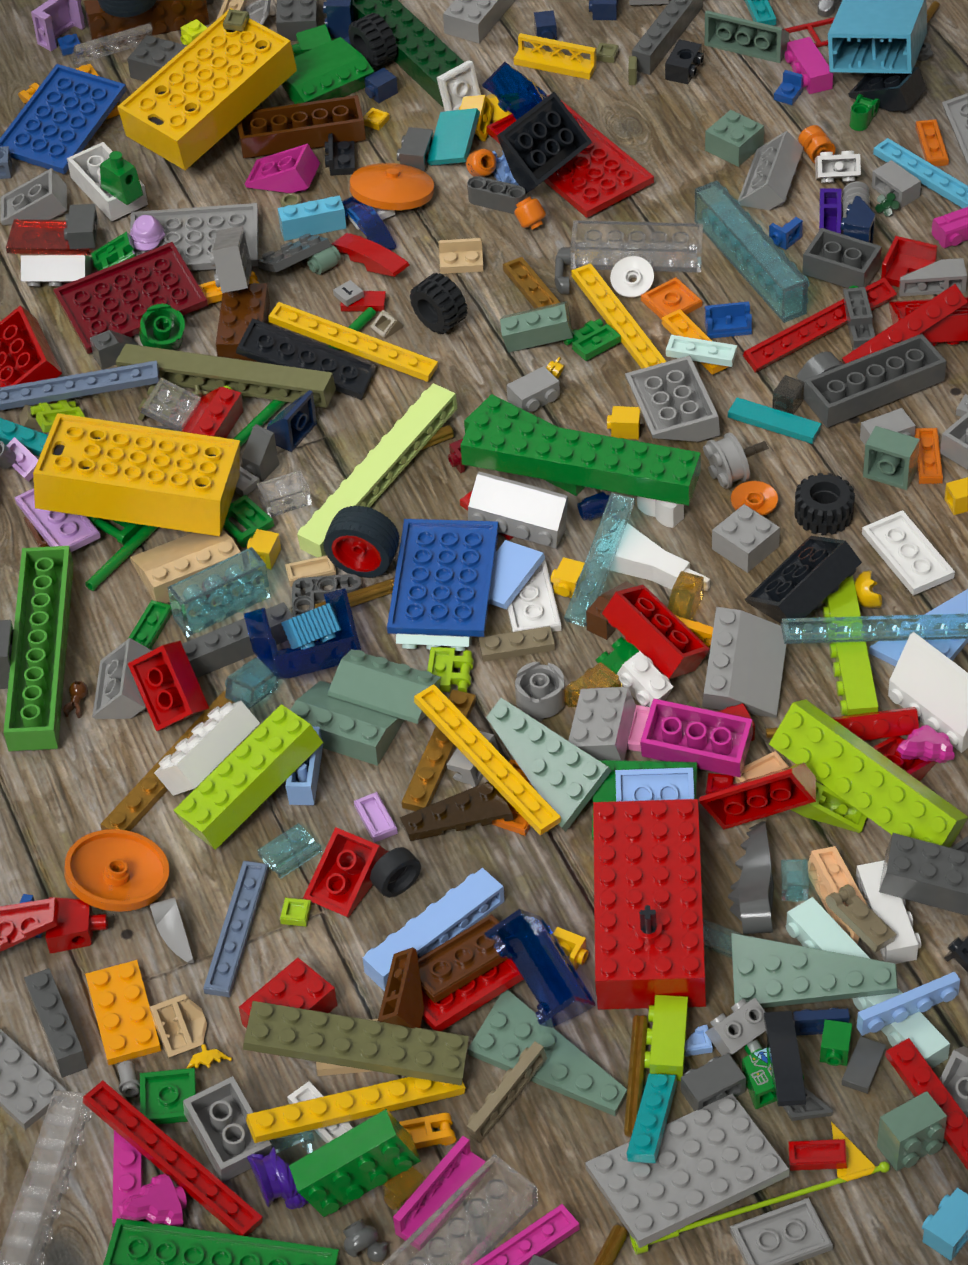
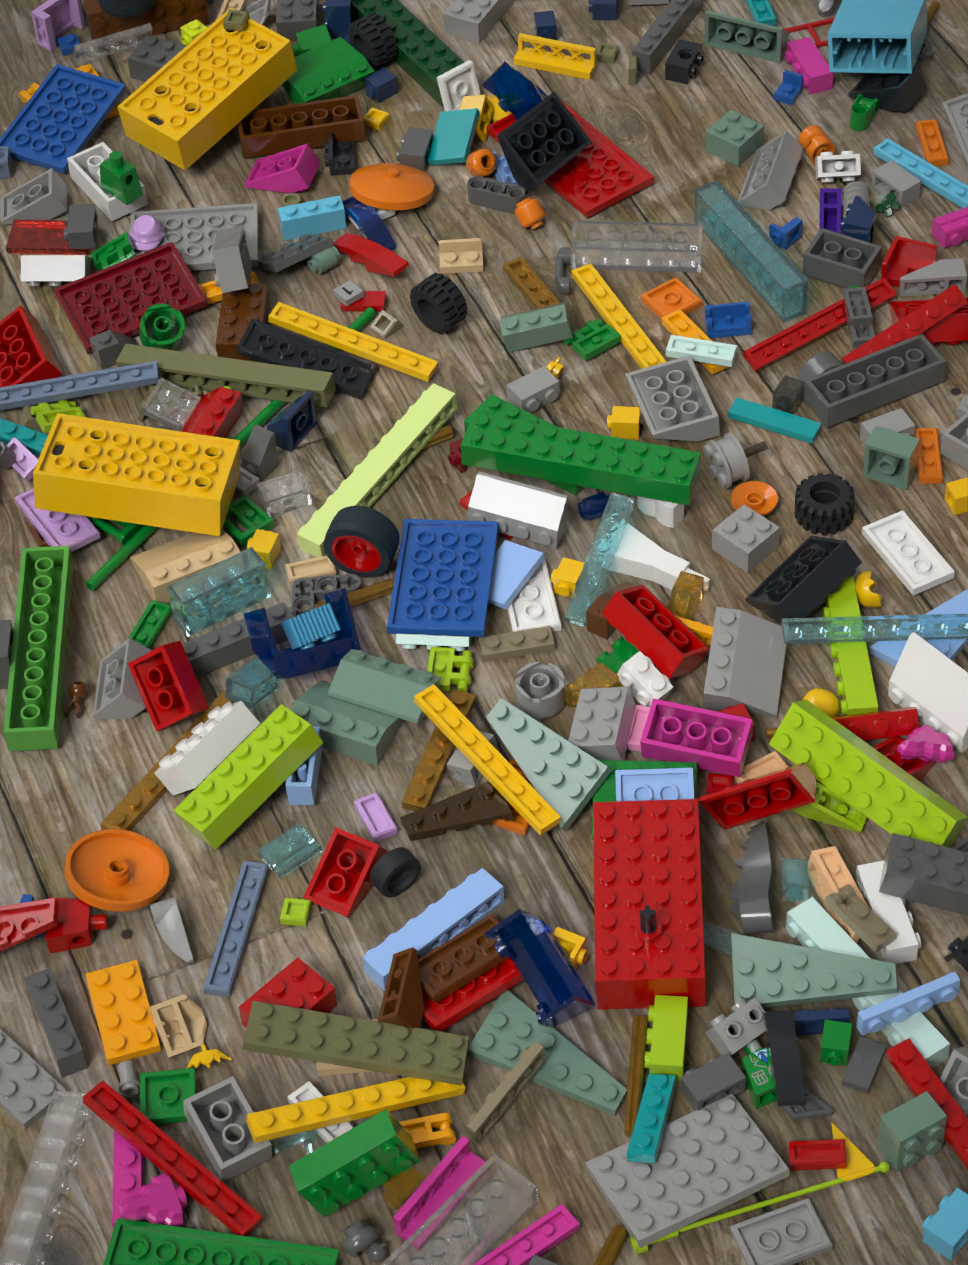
dark purple piece [247,1146,308,1209] -> none
white dish [610,256,654,298] -> none
light blue tile [685,1025,713,1057] -> none
none -> yellow hair [803,688,840,718]

